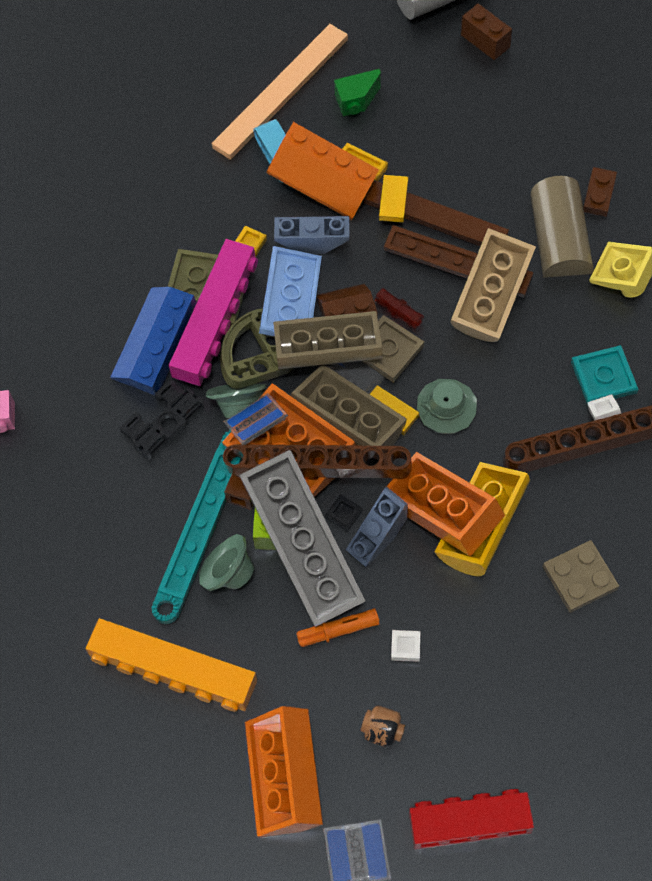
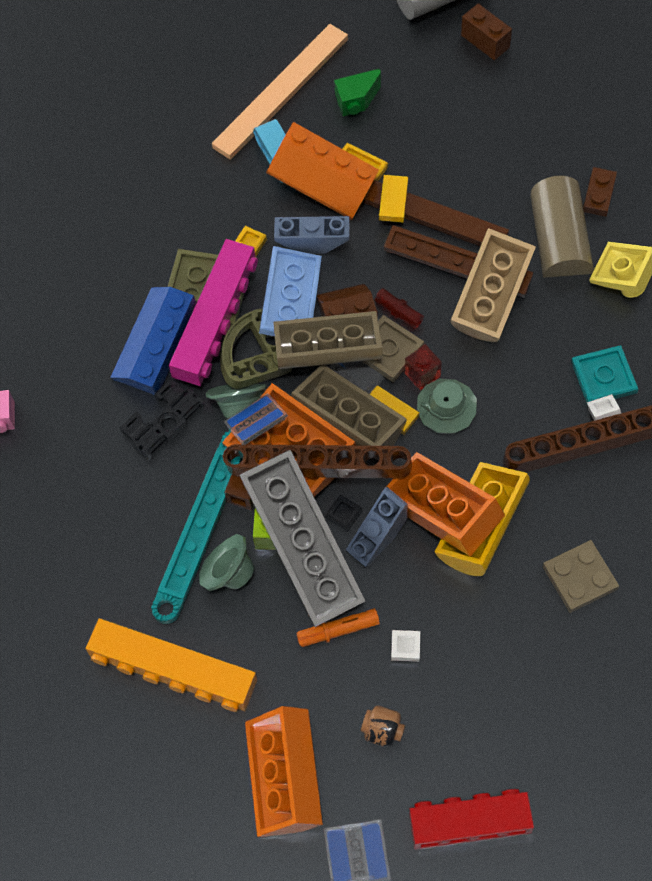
none -> clear red brick [404,344,442,391]

